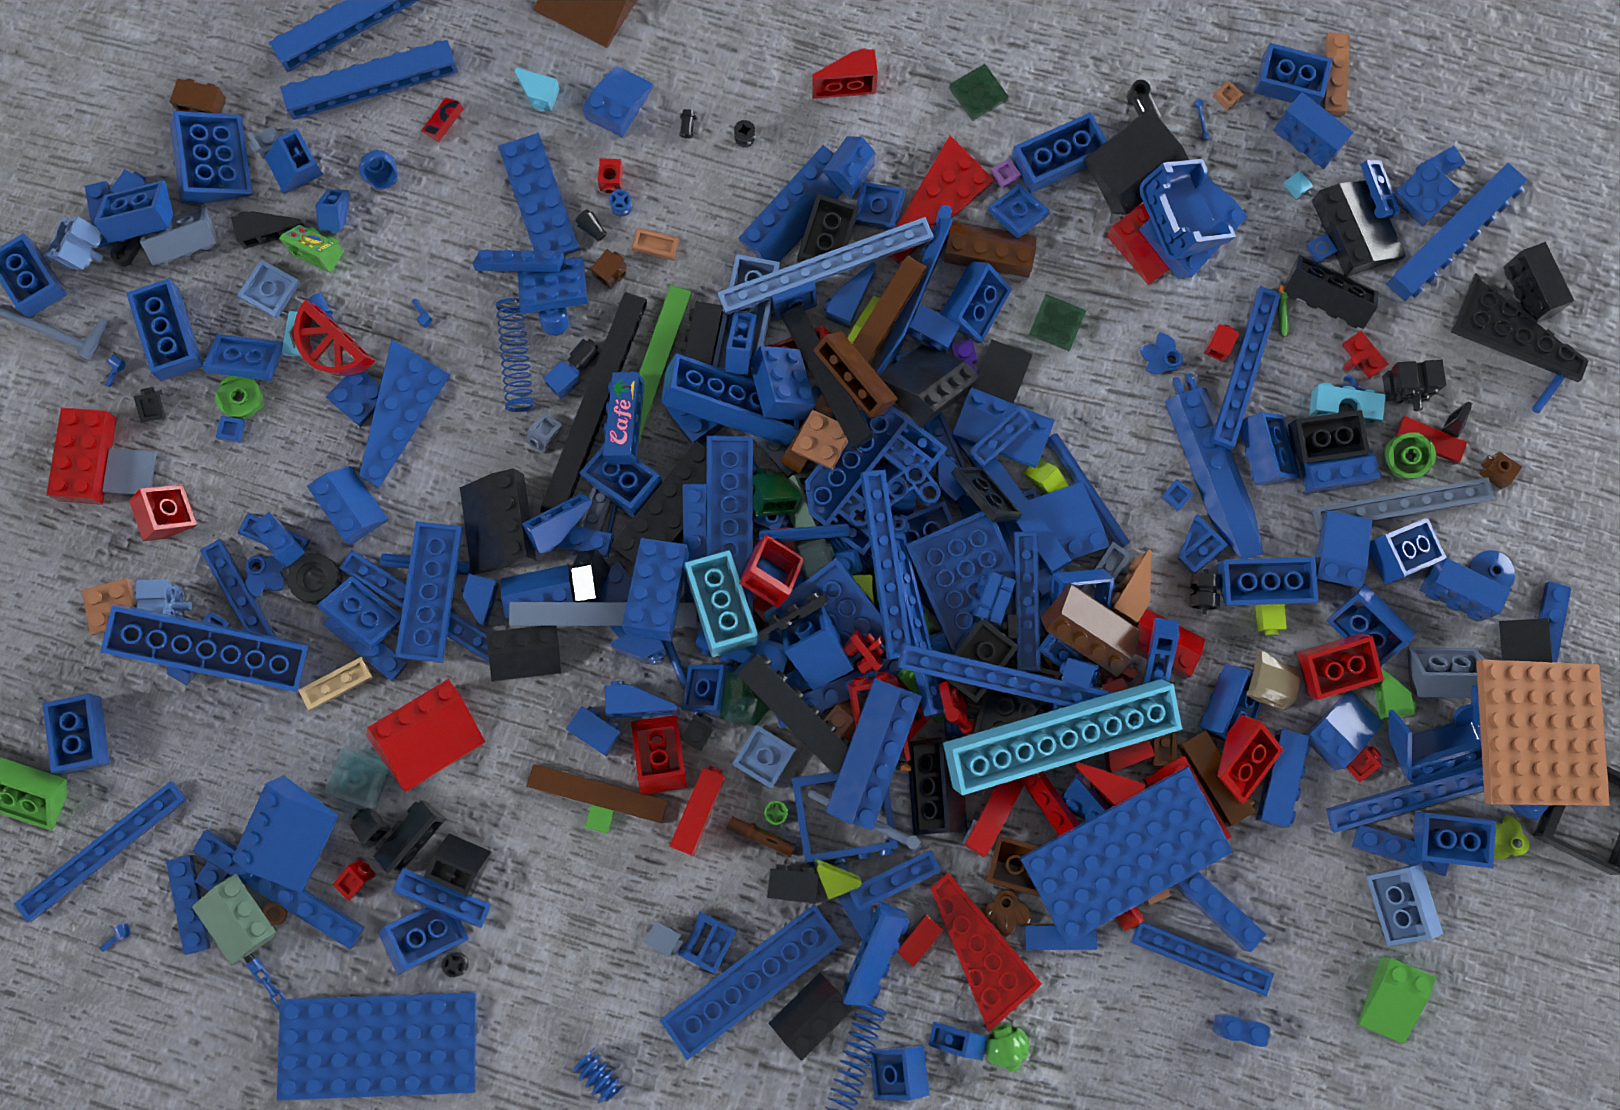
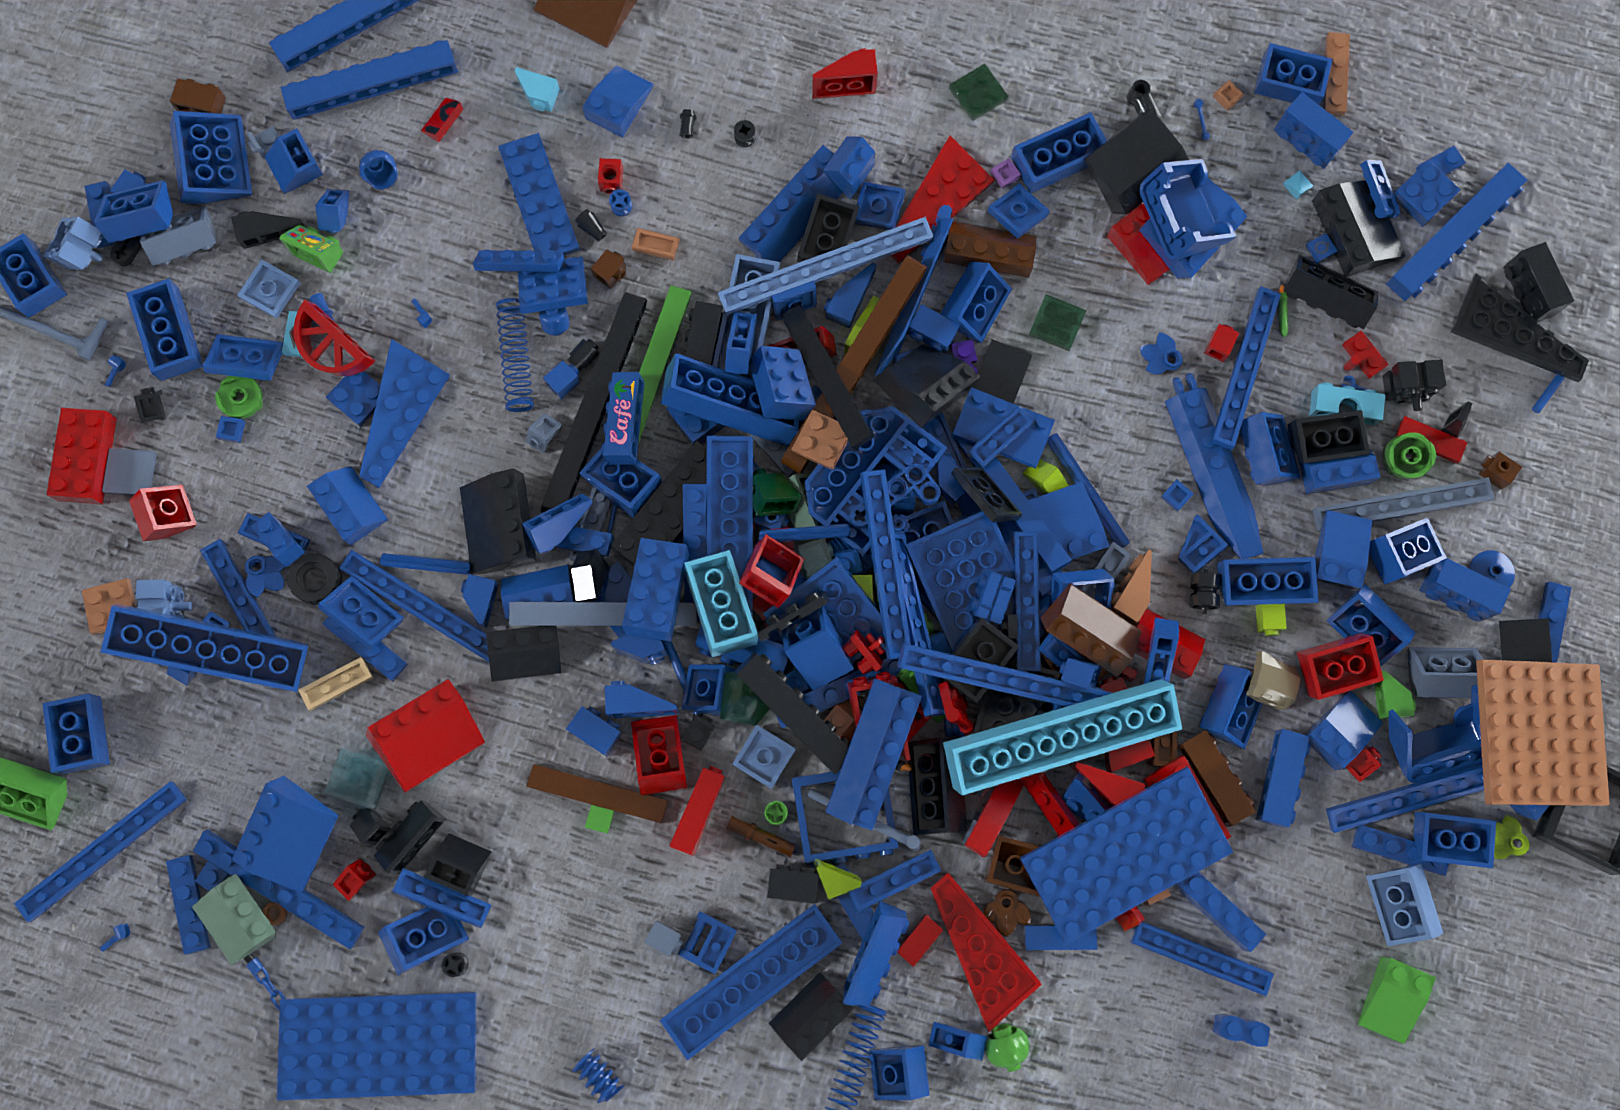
blue plate [395,521,463,663] -> none
reddish brown brick [813,331,898,419] -> none
red slope [1217,715,1284,805] -> none

